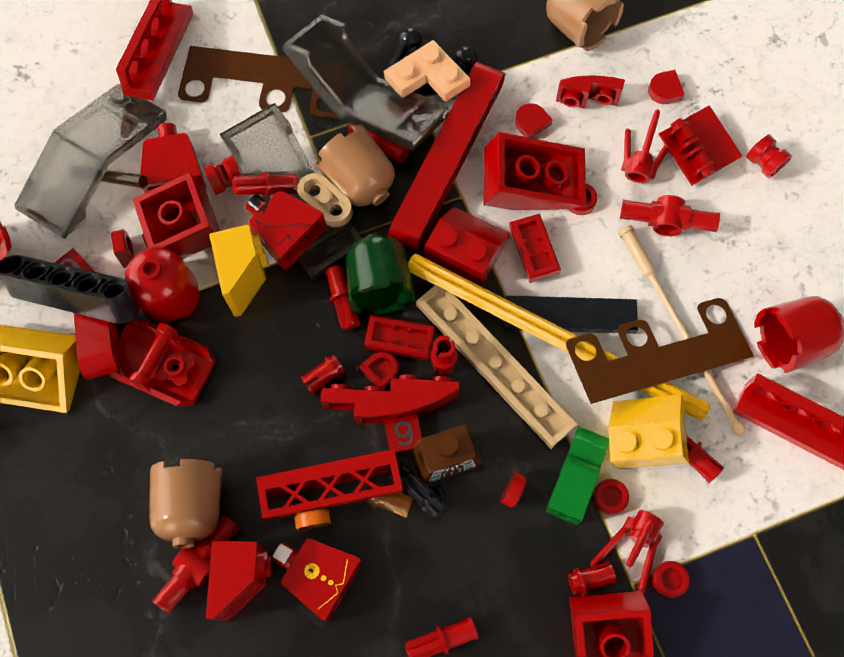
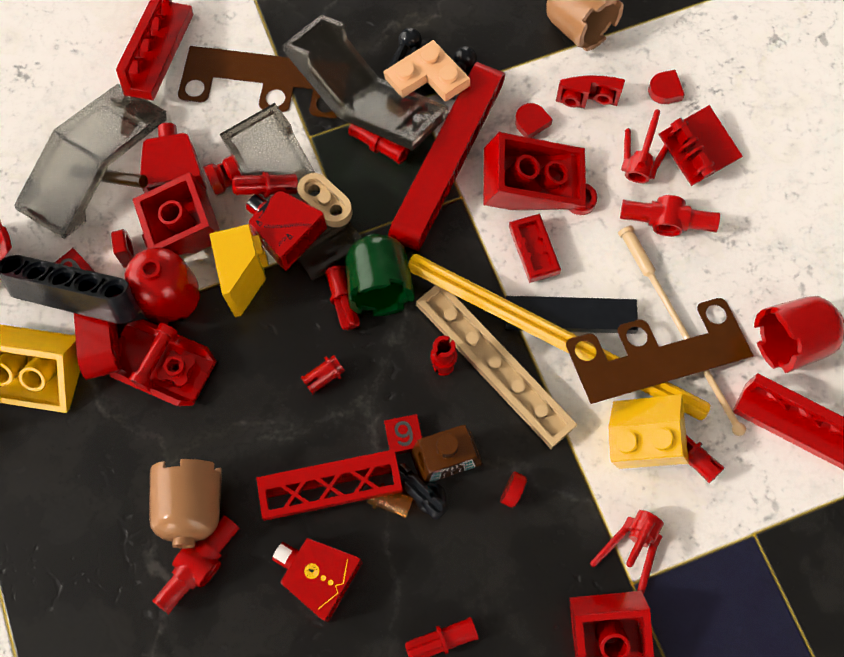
red slope [206,541,273,622] -> none
orange tile [294,509,331,531] -> none
medium nougat cylinder [315,125,395,207] -> none
red slope [321,374,459,424] -> none
red tile [359,351,399,391] -> none
red plate [364,315,435,361] -> none
red slope [425,207,511,287] -> none
green piece [545,426,609,525] -> none
red pin [568,561,616,596] -> none
red tile [593,479,629,515] -> none
red tile [651,561,690,598] -> none
red wheel [746,134,792,179] -> none

